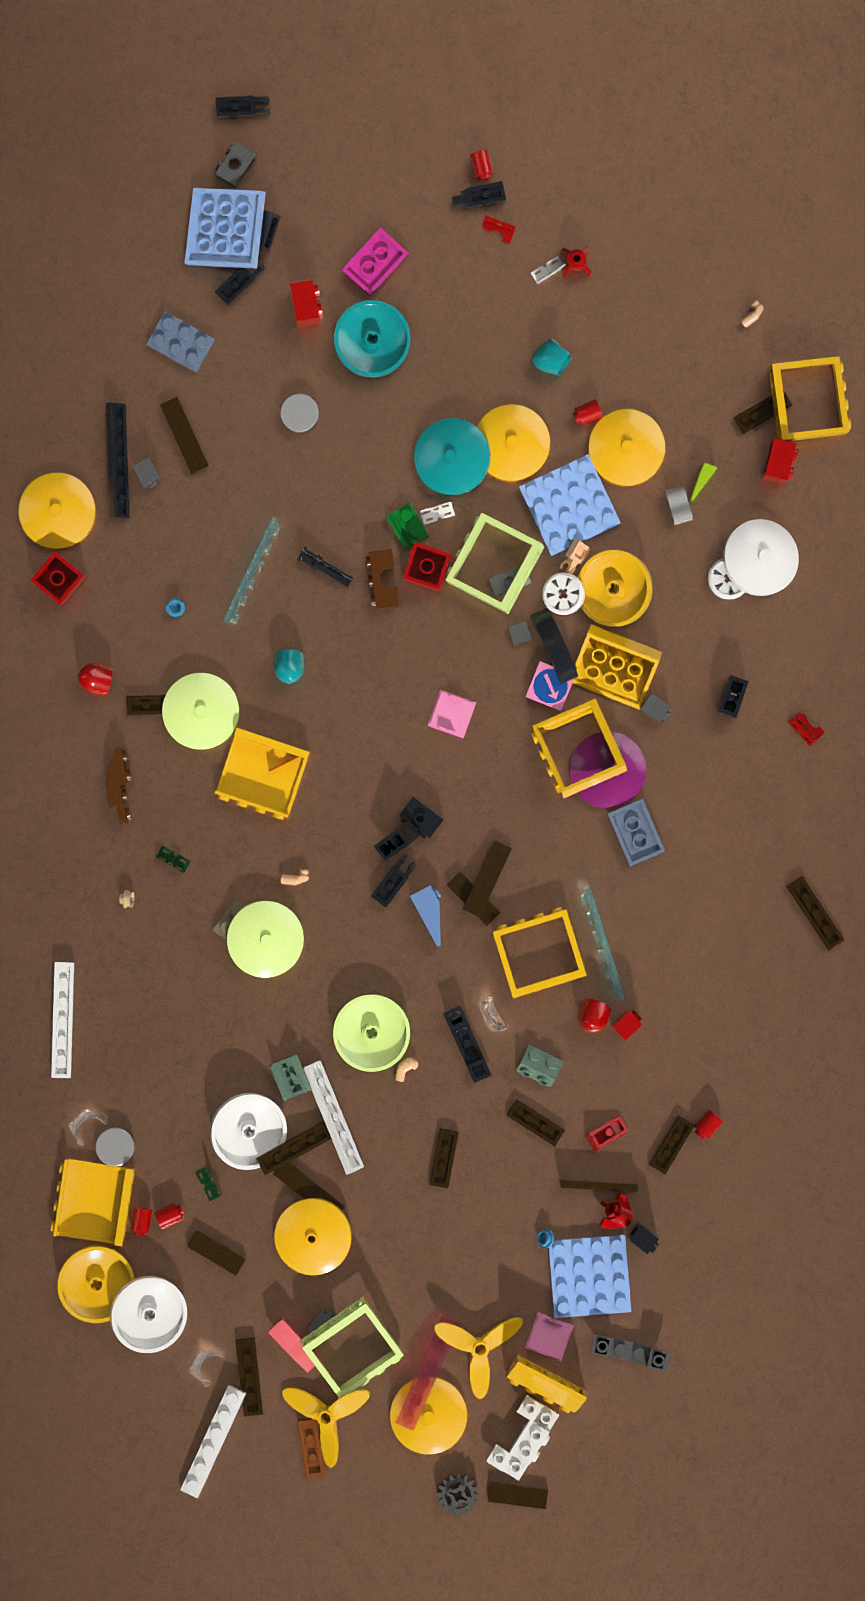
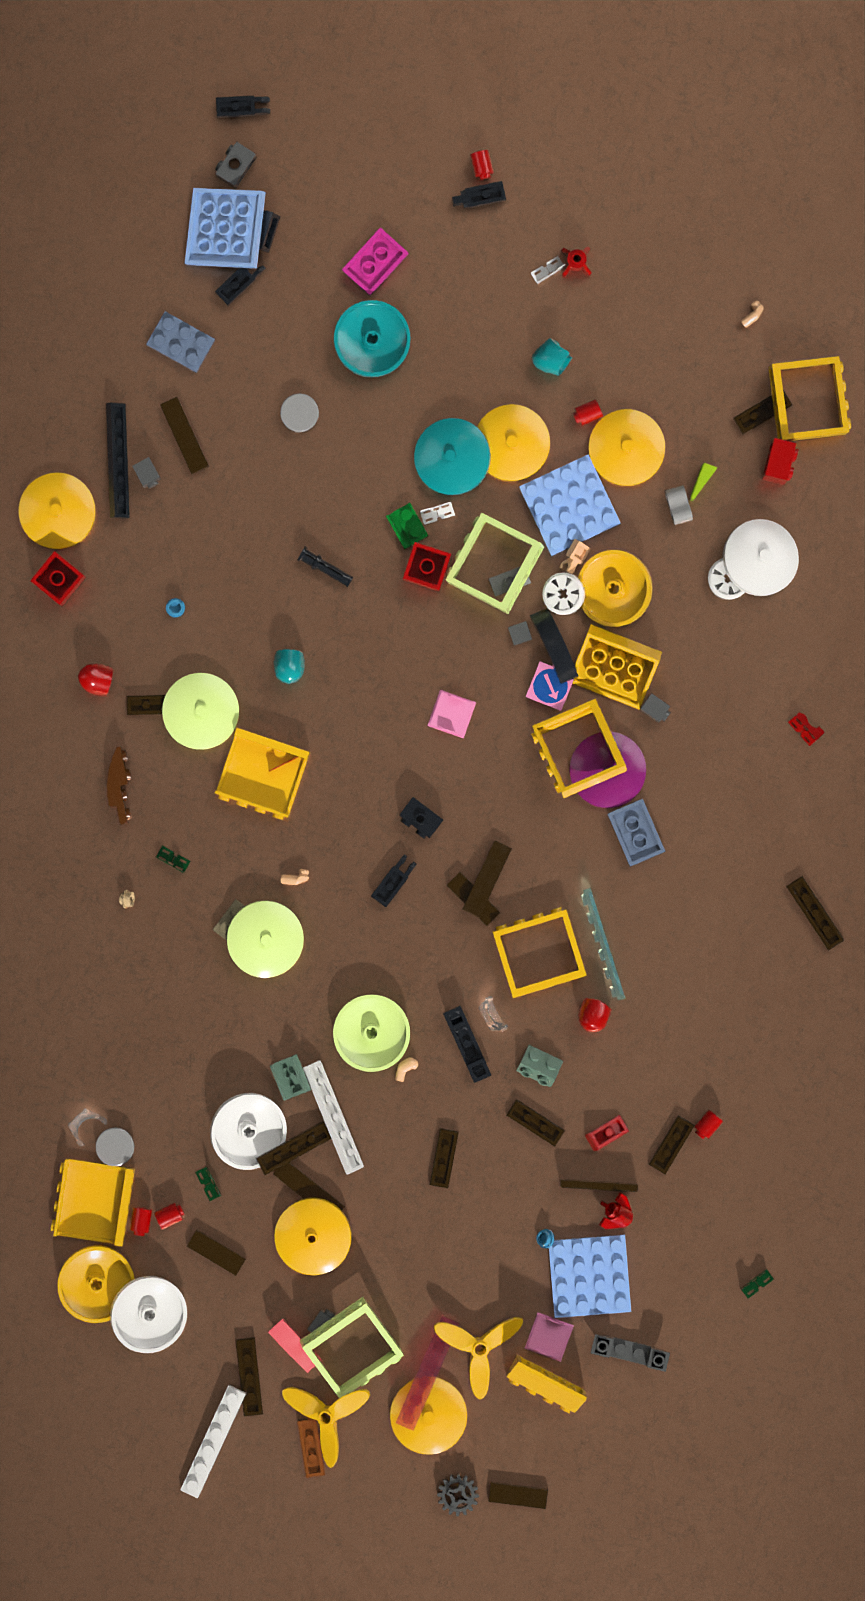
white plate [51,962,75,1078] -> none
clear helmet [188,1349,225,1387] -> none
clear light blue plate [223,518,281,626] -> none
red brick [290,280,323,327] -> none
reddish brown arch [366,549,399,610] -> none
black brick [374,820,421,861] -> none
medium blue slope [410,885,441,947] -> none
red piece [482,215,516,244] -> none
white bracket [486,1395,559,1481] -> none
red brick [611,1010,642,1040] -> none
black brick [627,1222,659,1254] -> none
black brick [717,675,749,719] -> none
none -> dark green piece [740,1269,774,1299]

